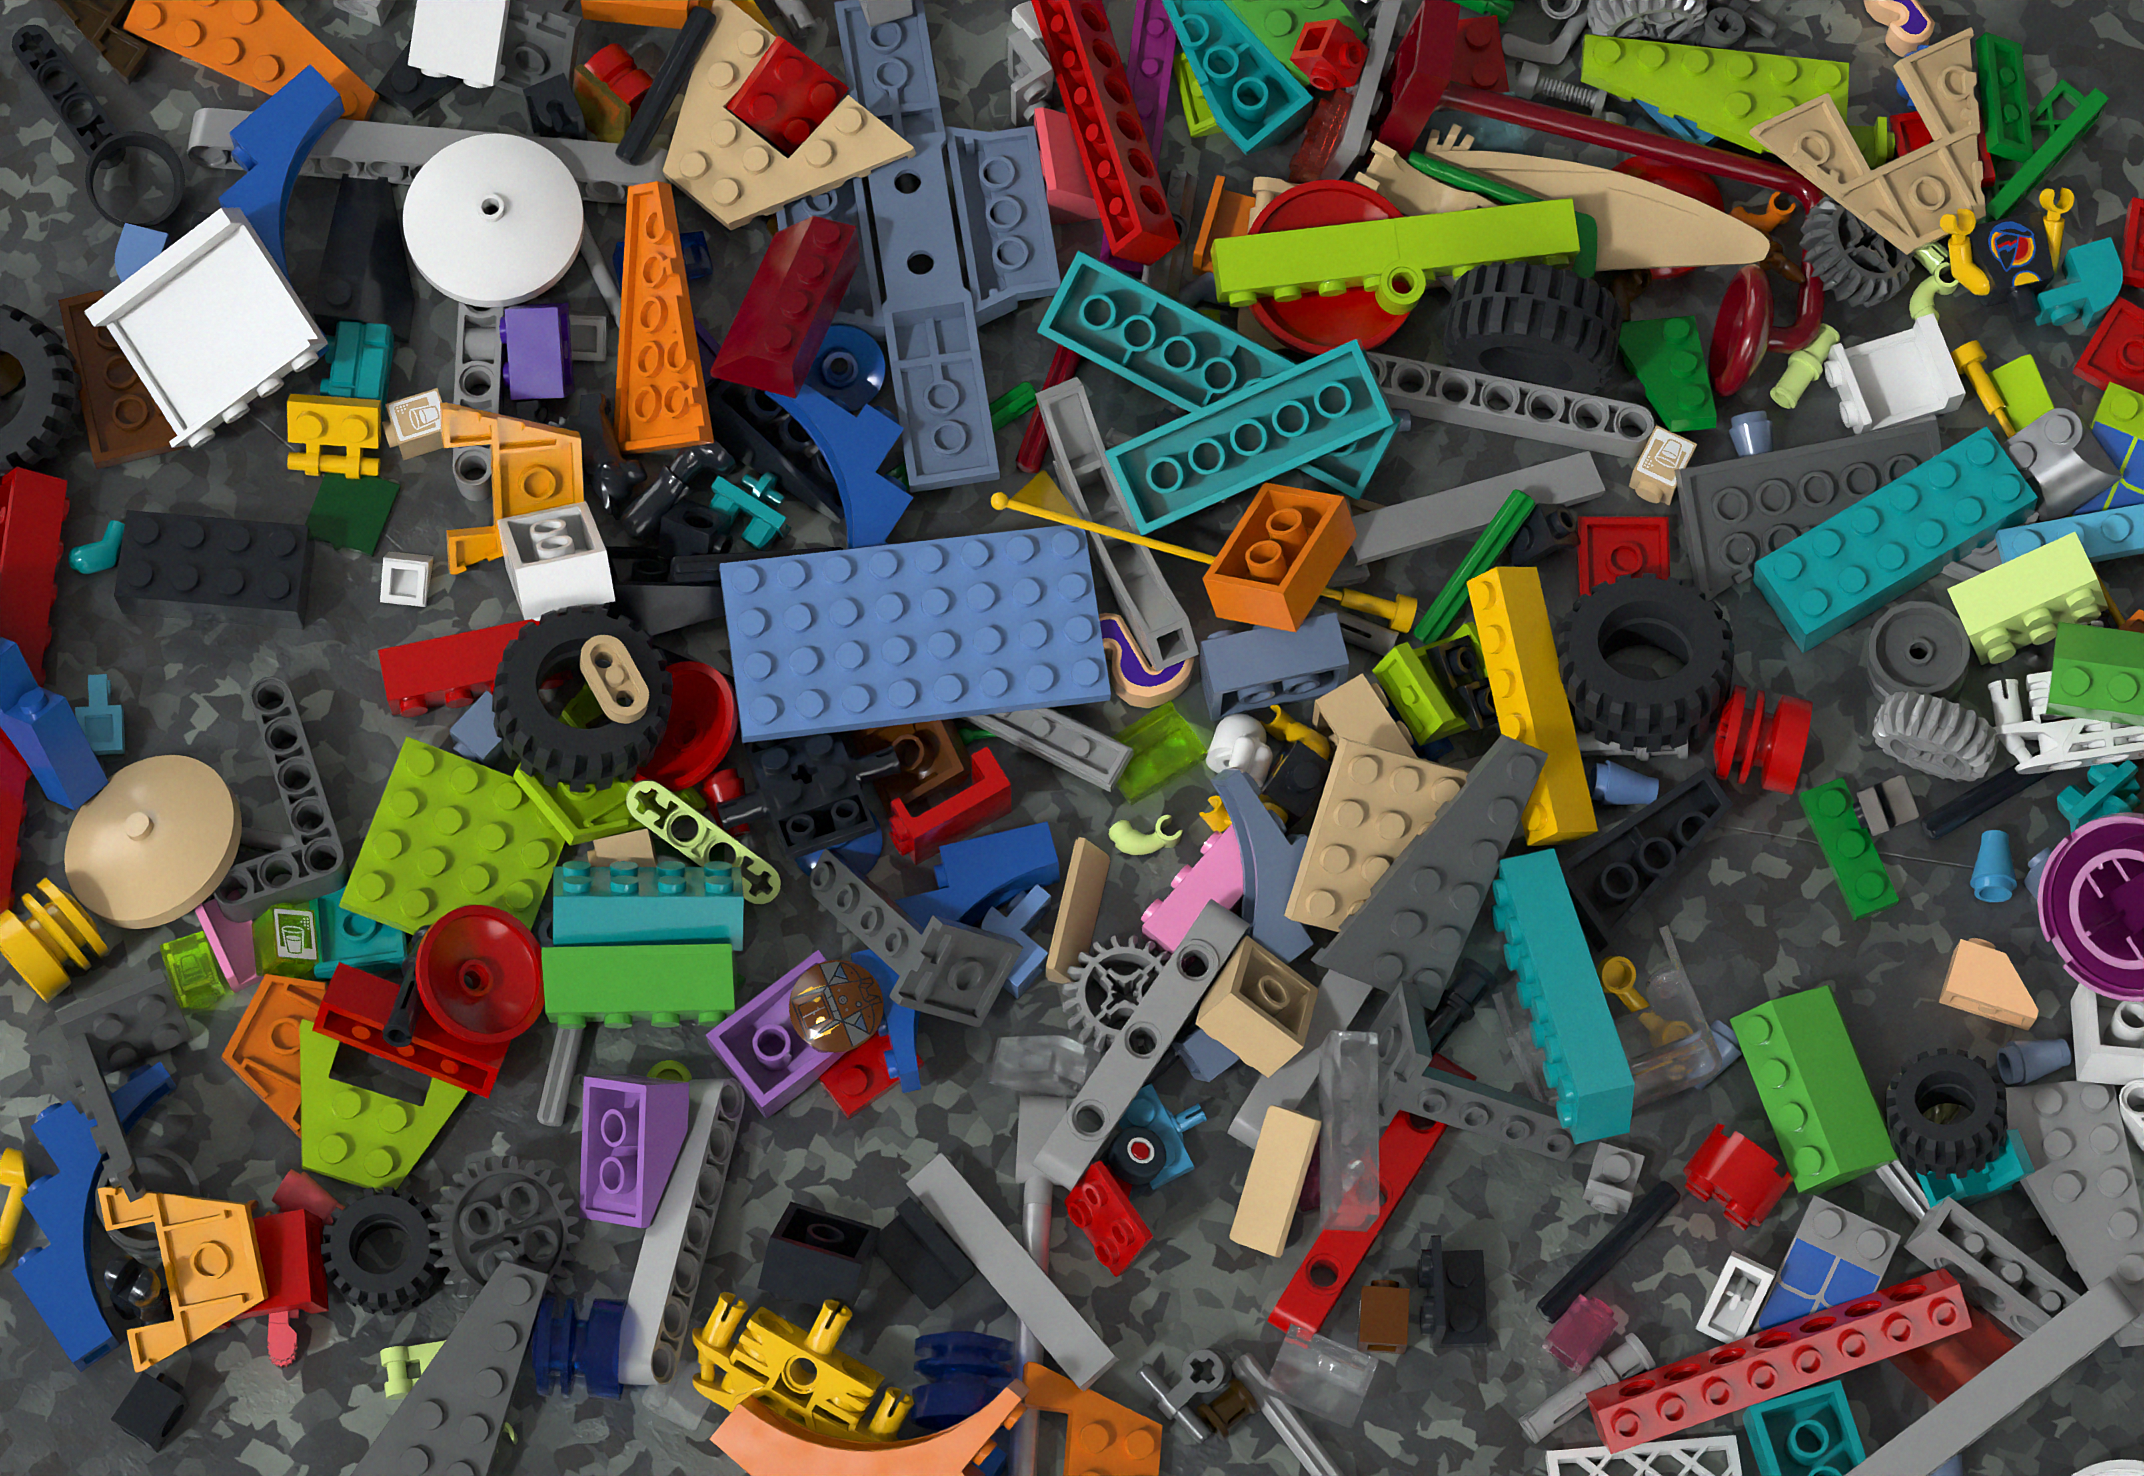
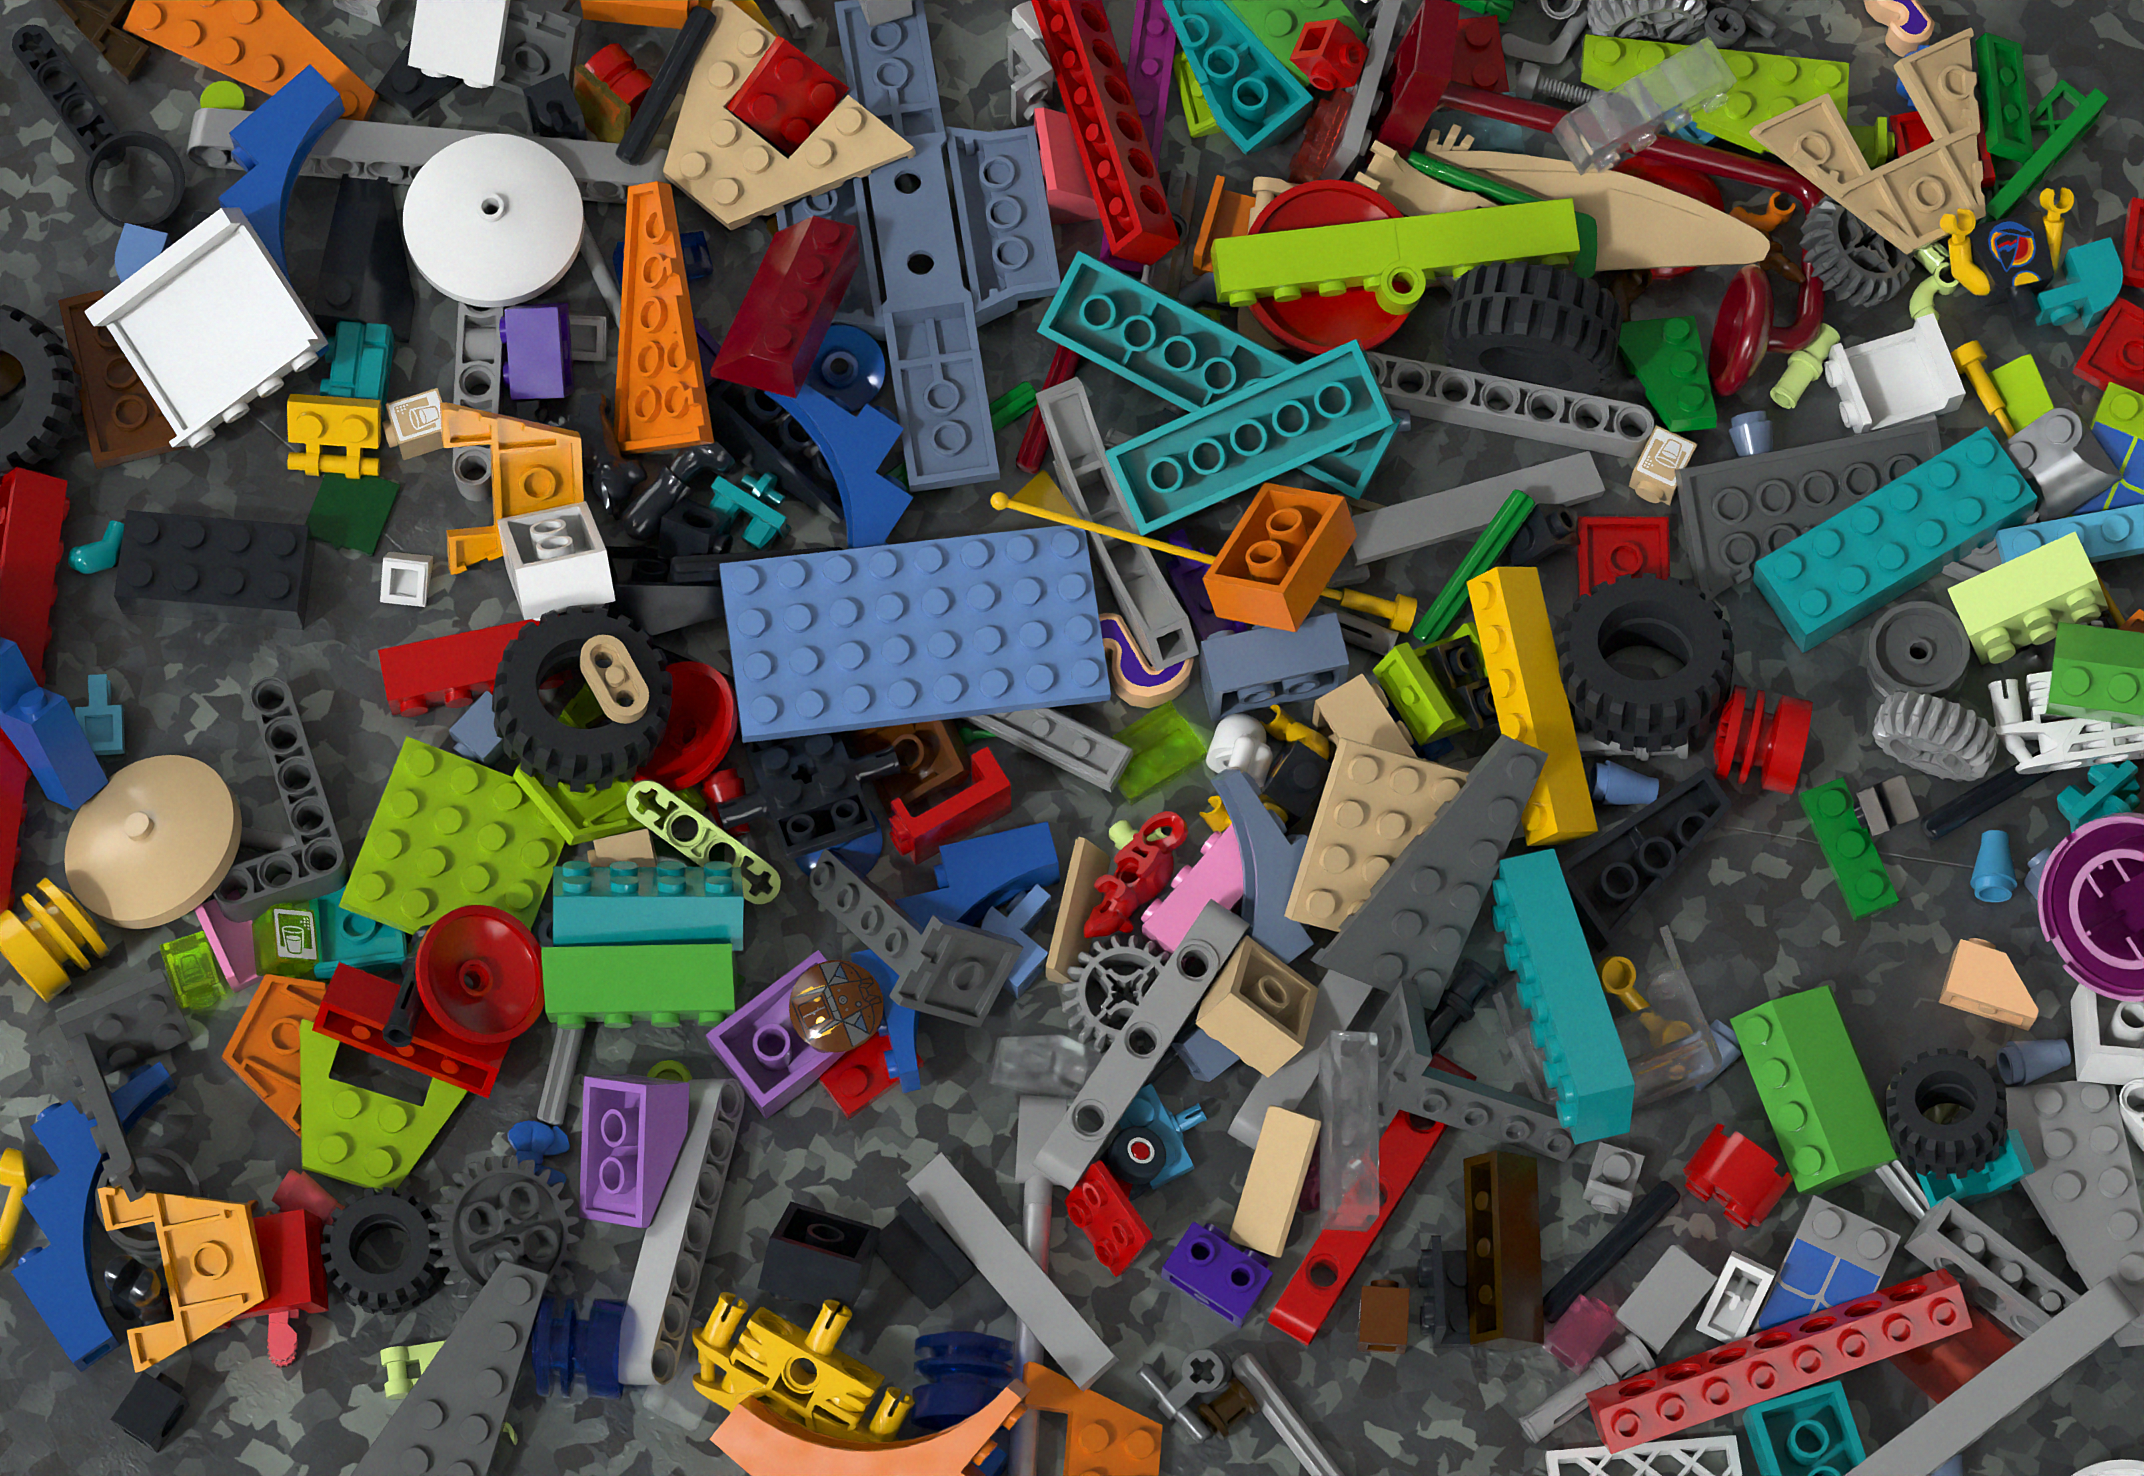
clear panel [1264,1324,1379,1428] -> none
none -> lime tile [200,81,247,111]
none -> blue piece [507,1120,570,1194]
none -> red animal [1084,811,1188,938]
none -> dark purple brick [1161,1221,1273,1329]
none -> dark purple hinge [1165,529,1248,642]
none -> dark brown brick [1463,1150,1544,1352]
none -> clear brick [1552,36,1737,176]
none -> light grey panel [1615,1245,1718,1361]

